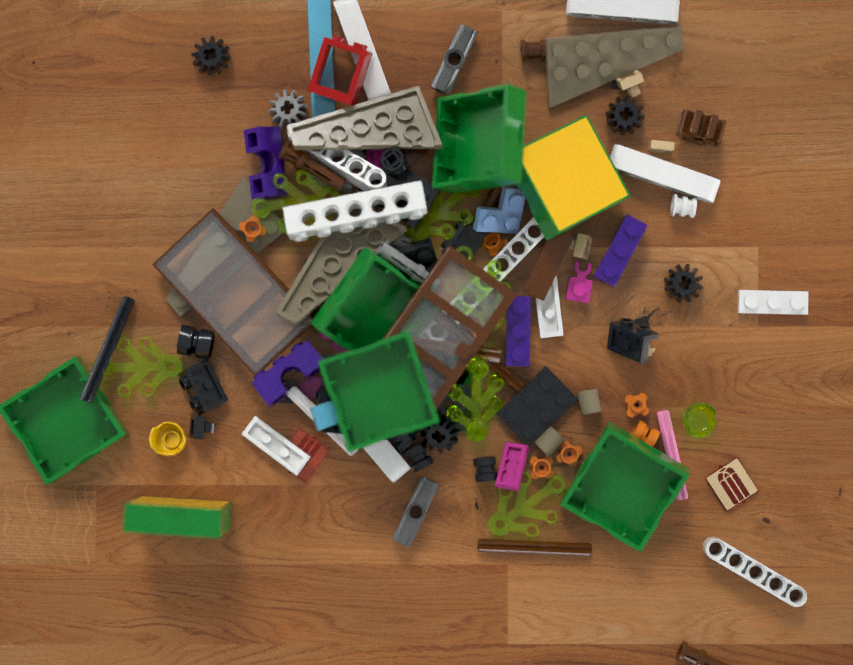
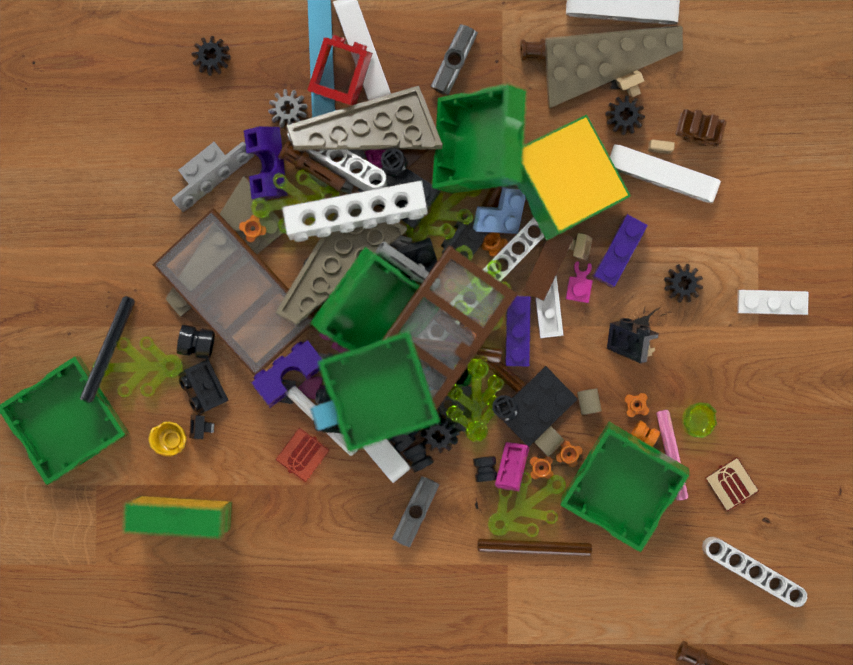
white tile [241,416,311,476] -> none
white bush [670,194,697,218] -> none
none -> light grey bracket [172,142,254,212]
none -> black wheel [492,395,519,421]

